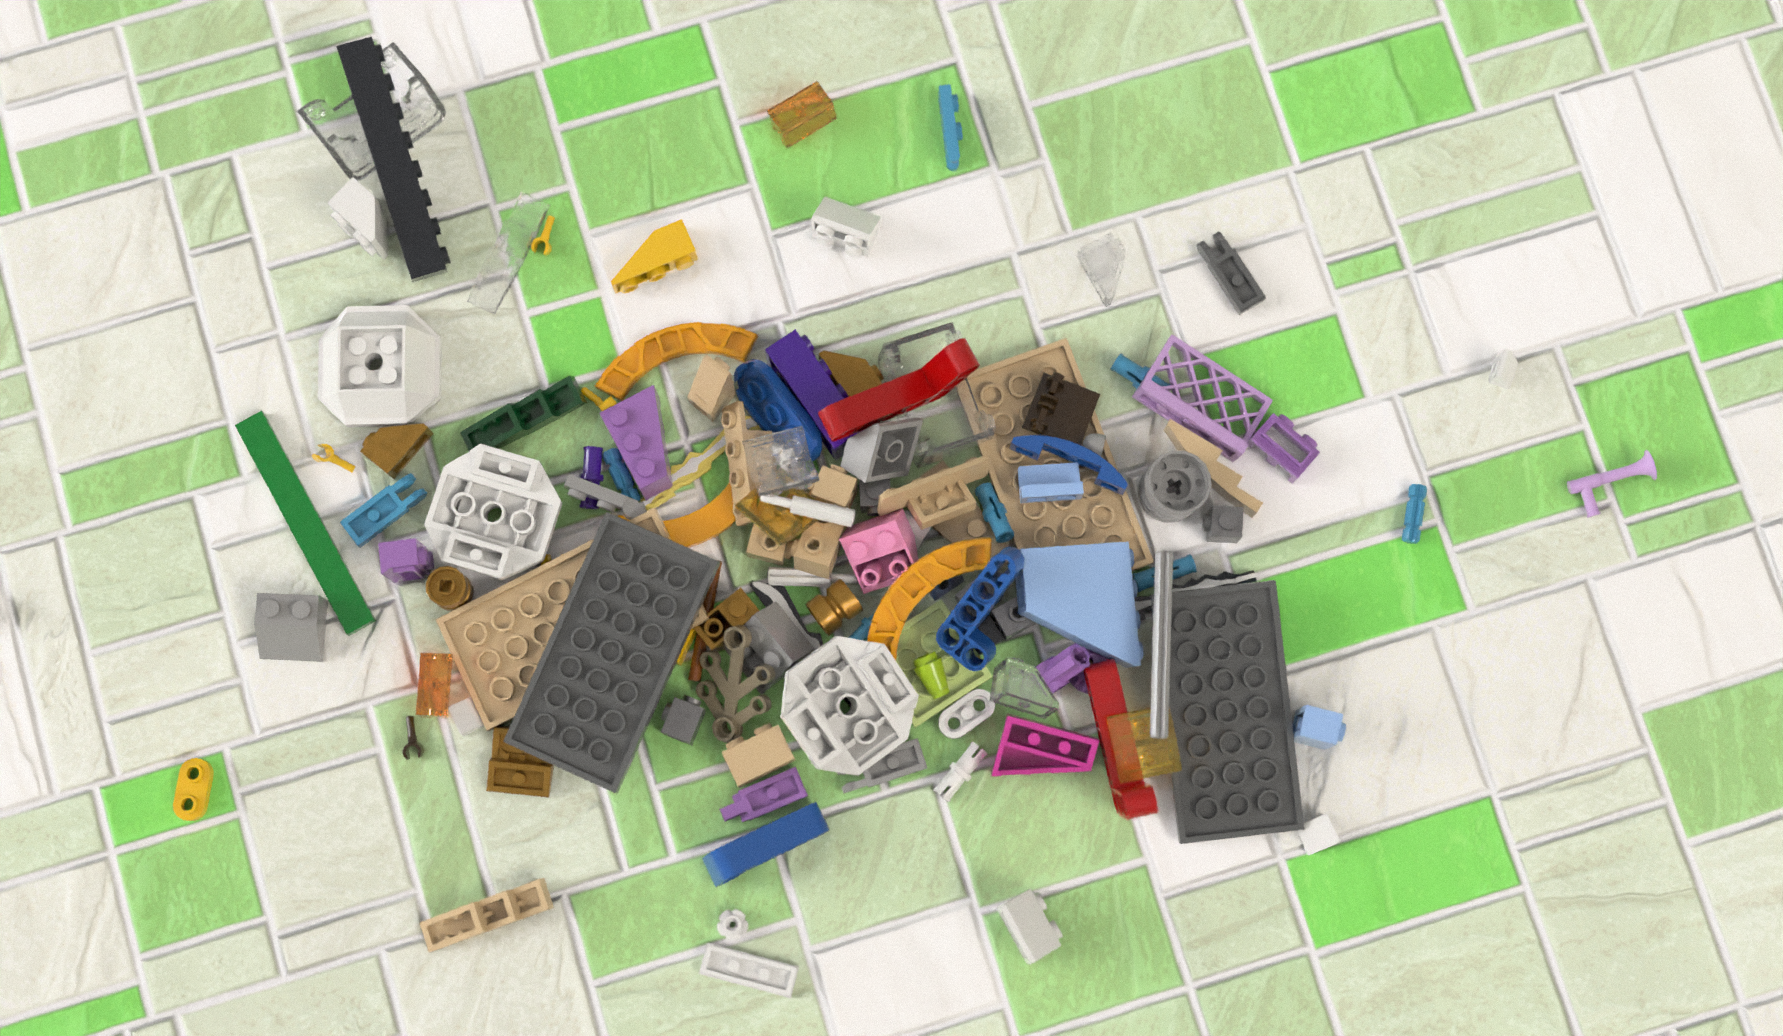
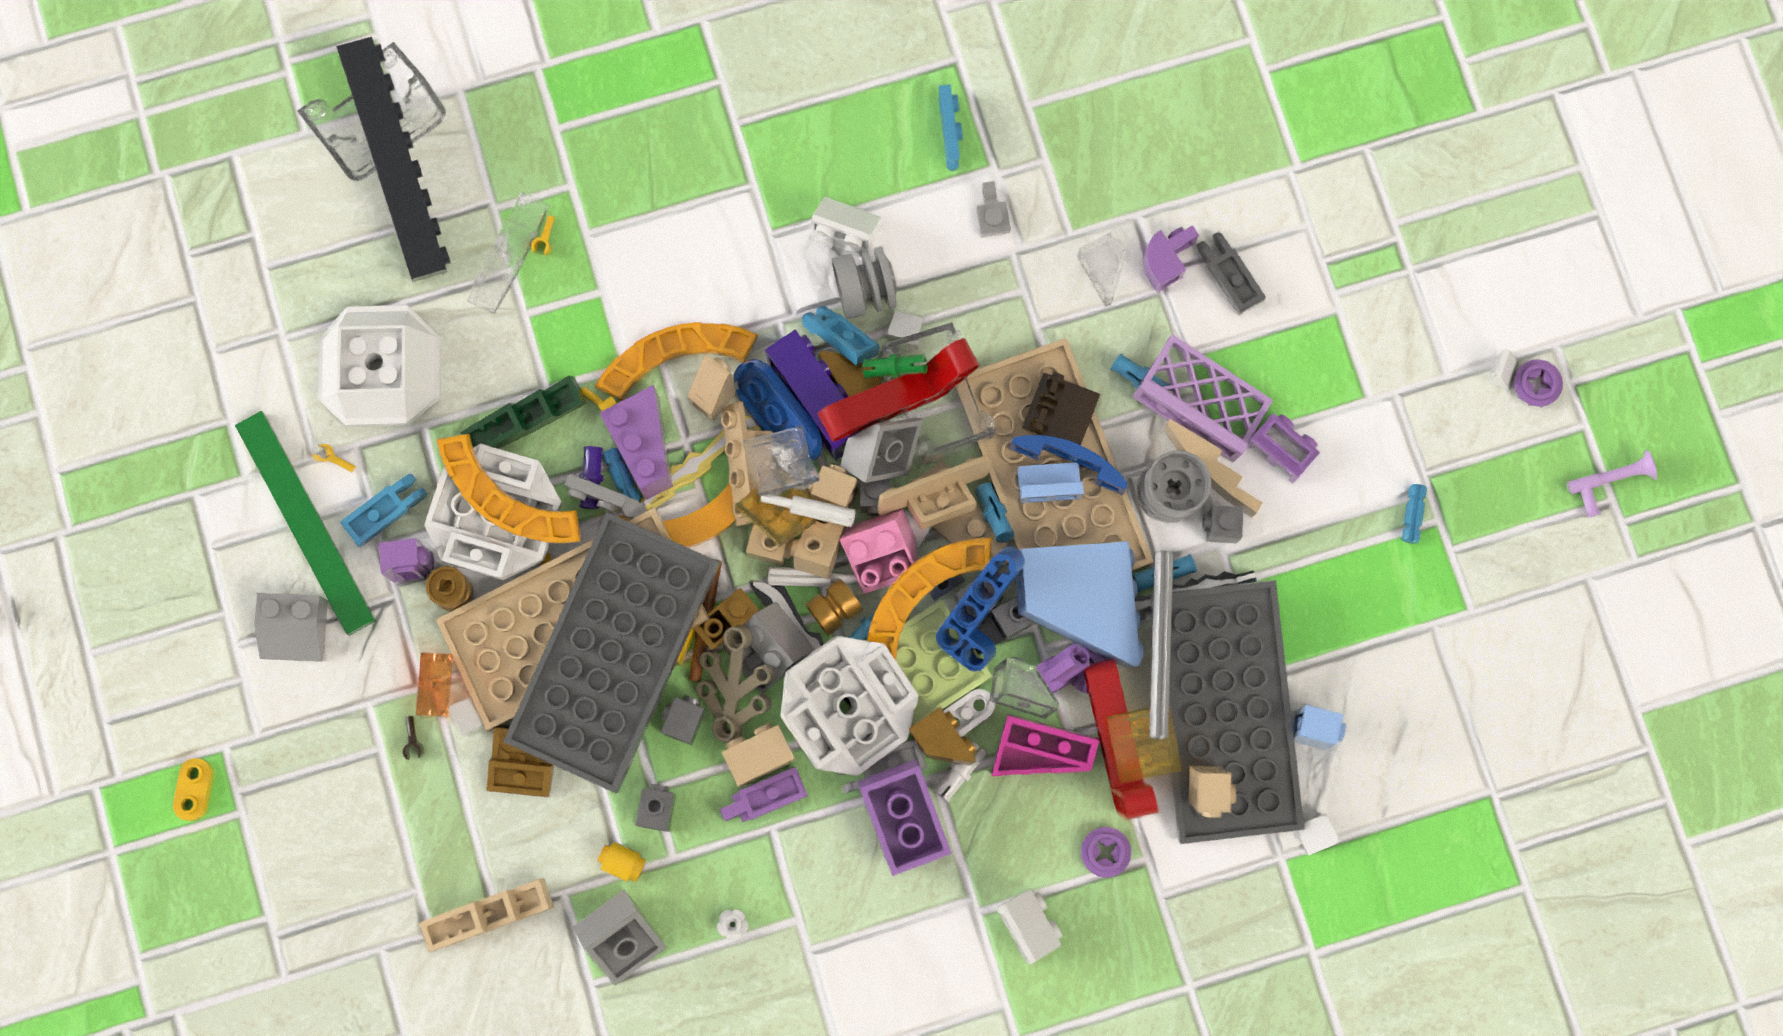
white slope [328,177,388,260] -> none
pearl gold slope [360,423,434,479] -> none
yellow slope [611,219,698,294] -> none
white tile [699,943,799,998] -> none
blue beam [702,802,830,887] -> none
clear orange hinge [767,81,837,148] -> none
lime cone [913,651,950,700] -> none
light grey hinge [1083,433,1106,456] -> none
none -> light orange tile [436,434,582,543]
none -> light grey slope [572,890,667,986]
none -> yellow brick [597,841,647,882]
none -> flat silver brick [635,784,676,832]
none -> dark azure hinge [802,306,880,365]
none -> light grey wheel [831,246,897,319]
none -> medium lavender brick [858,759,952,876]
none -> green pin [863,353,928,379]
none -> white slope [887,310,924,347]
none -> pearl gold slope [909,707,977,766]
none -> light grey plate [976,181,1011,237]
none -> medium lavender gear [1081,827,1131,878]
none -> medium lavender brick [1143,225,1199,293]
none -> tan brick [1189,766,1236,817]
none -> medium lavender gear [1513,359,1563,408]

